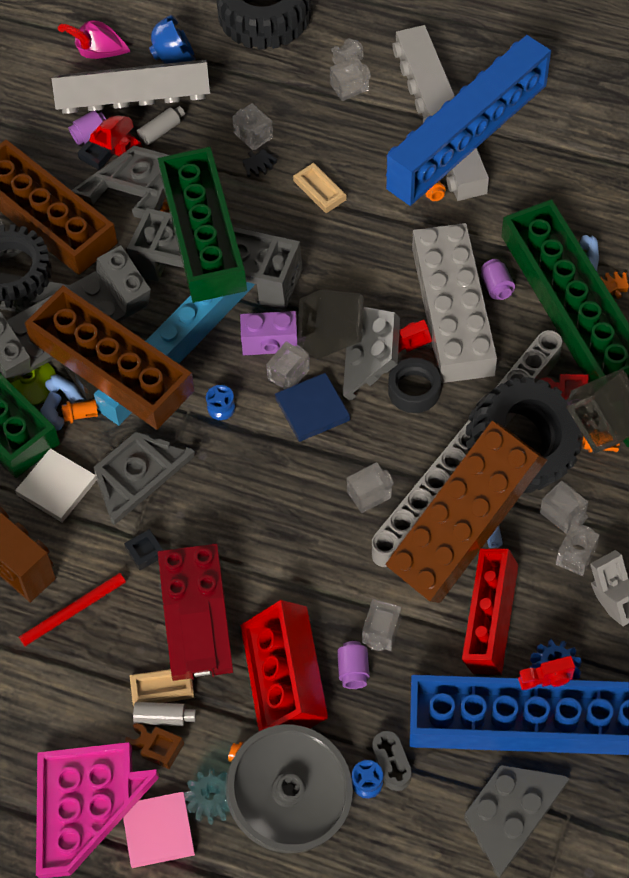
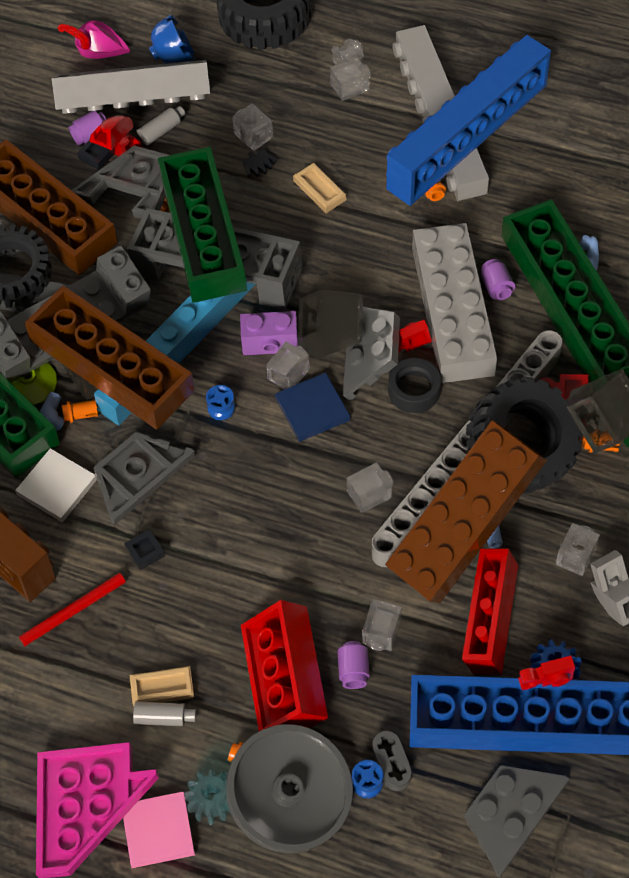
light blue arm [45,374,85,403] -> none
reddish brown plate [125,723,184,769] -> none
dark red piece [158,544,233,681] -> none
clear brick [540,480,588,534] -> none
orange piece [600,272,629,299] -> none

